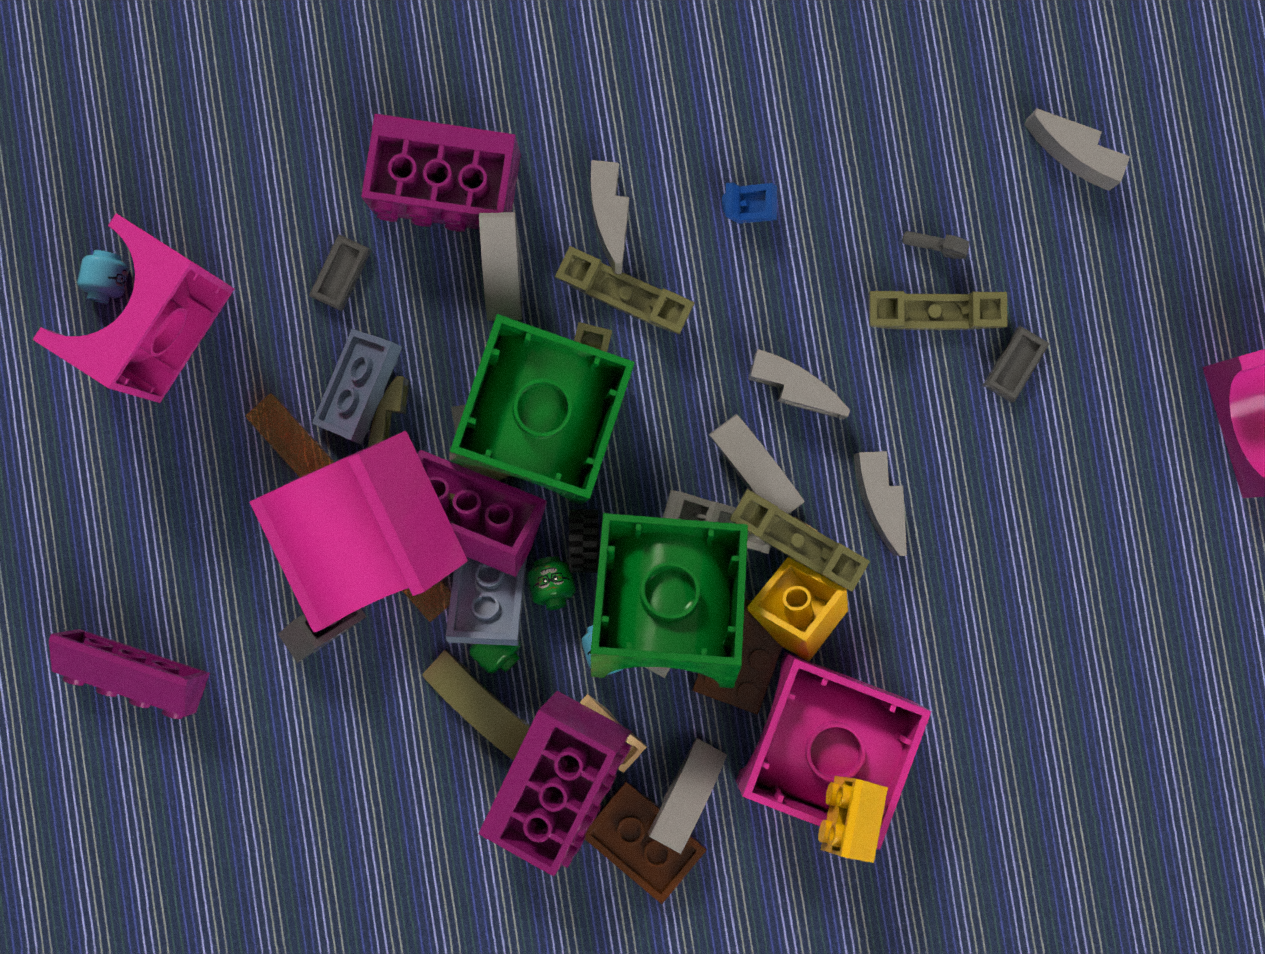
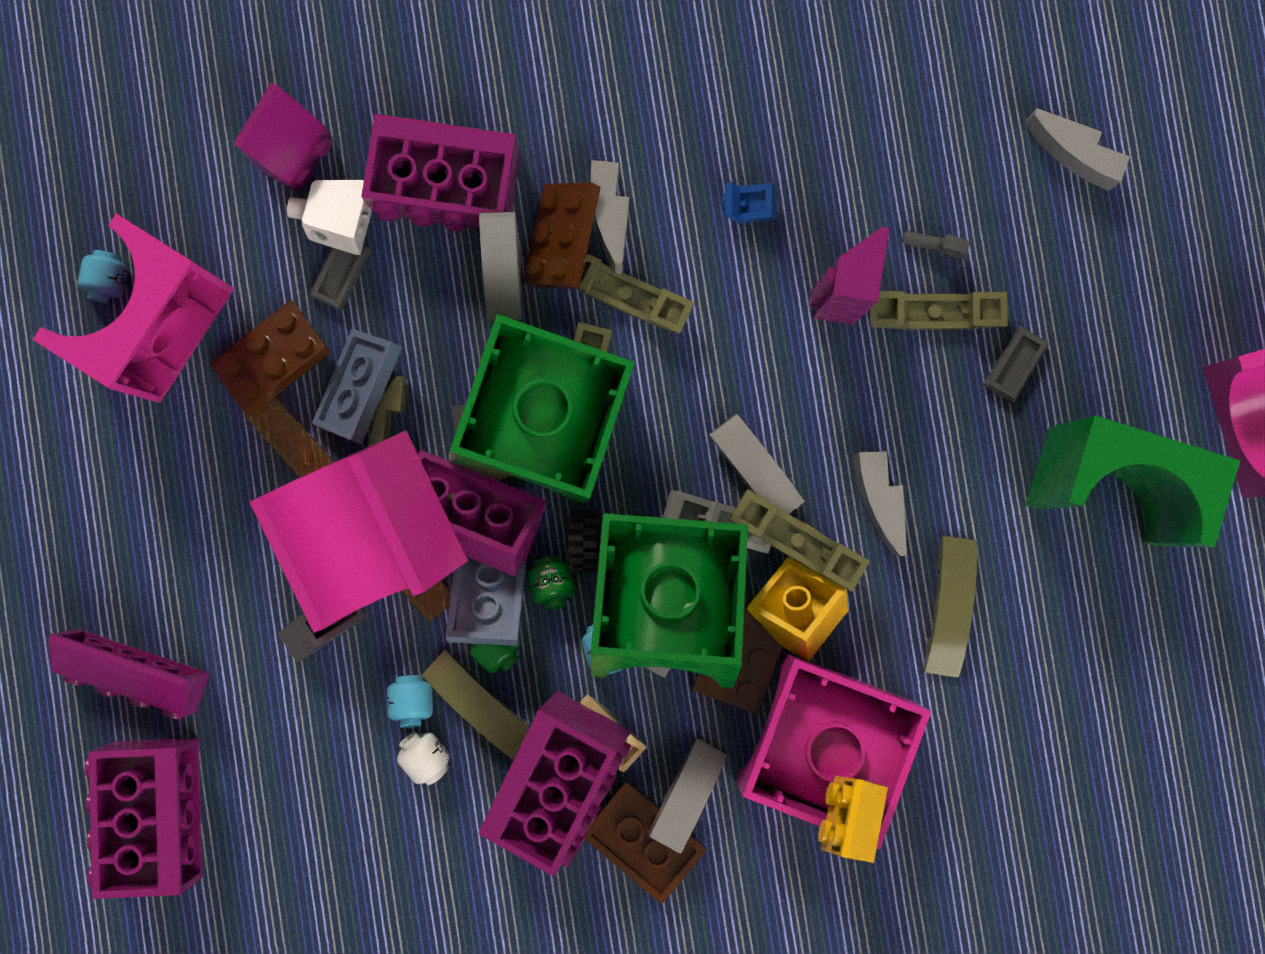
light grey slope [748,349,850,419] -> none
none -> magenta brick [85,737,203,899]
none -> reddish brown plate [210,300,331,417]
none -> magenta slope [234,82,332,193]
none -> white torso [287,180,372,255]
none -> medium azure head [387,675,433,728]
none -> white head [397,731,450,785]
none -> reddish brown plate [523,182,601,289]
none -> magenta slope [809,227,889,325]
none -> olive slope [923,536,977,678]
none -> green piece [1025,415,1240,548]

